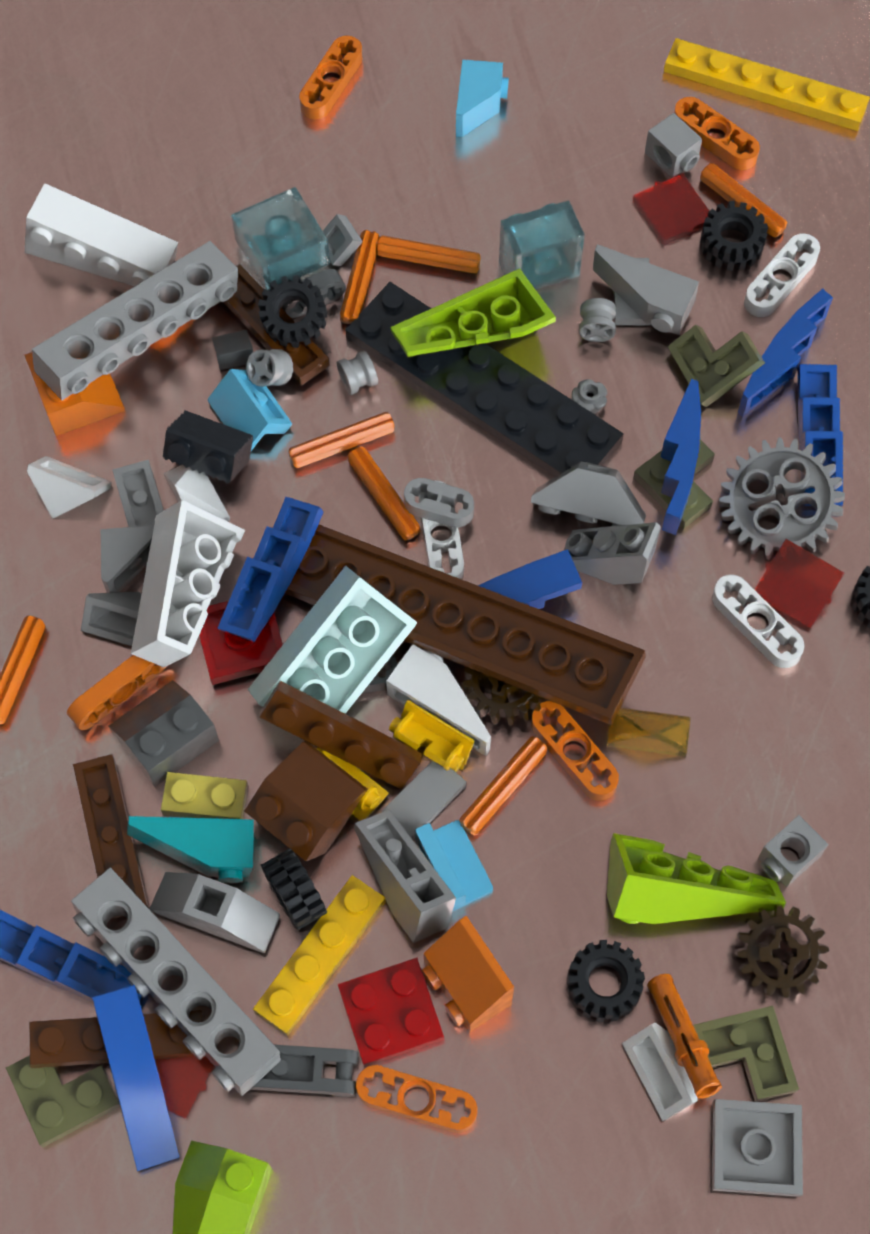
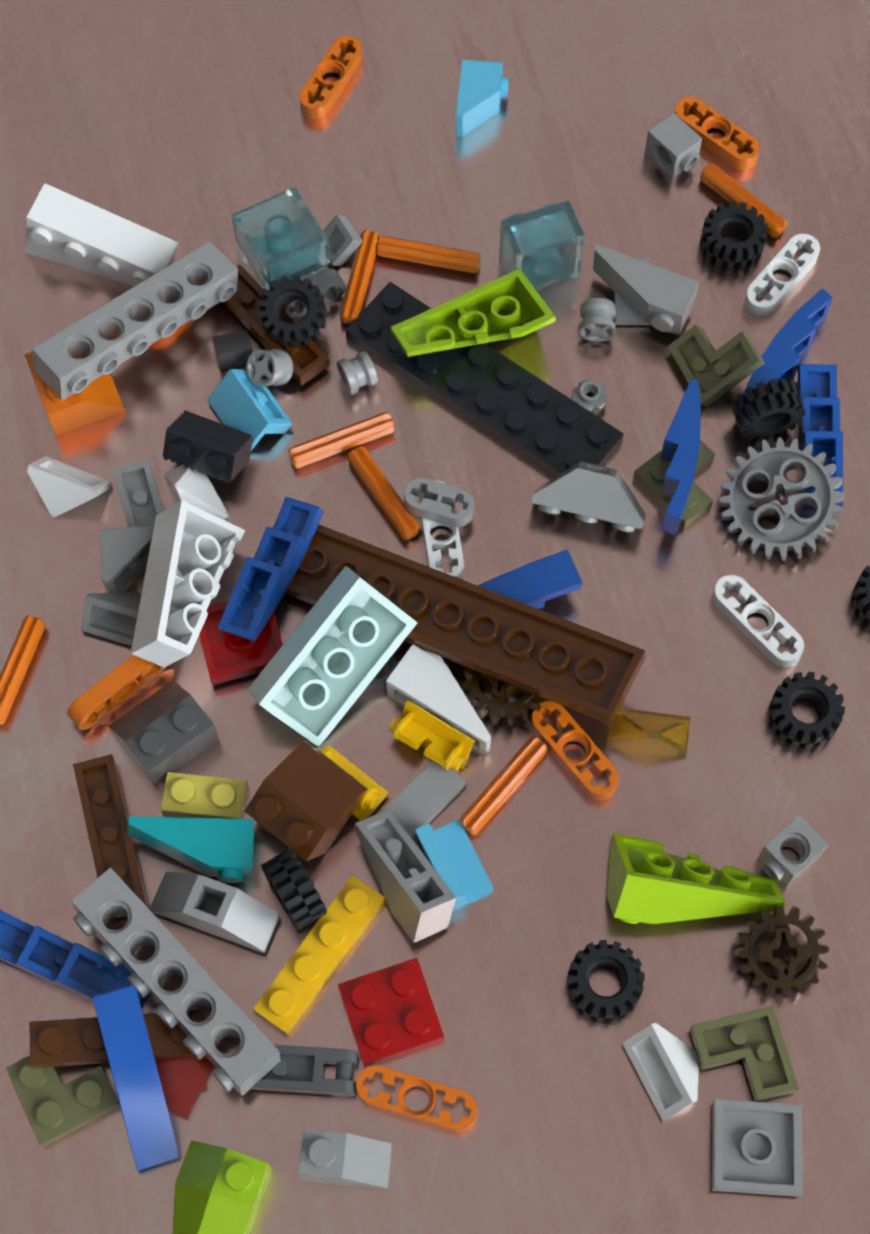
reddish brown plate [259,681,422,790] -> none
orange slope [421,916,514,1033] -> none
light grey slope [564,522,661,585] -> none
clear red piece [633,173,709,244] -> none
orange pin [647,973,722,1099] -> none
yellow plate [664,38,870,131] -> none
clear red piece [755,539,845,628] -> none
none -> light grey slope [298,1129,392,1189]
none -> black tyre [732,379,806,441]
none -> black tyre [768,671,845,749]

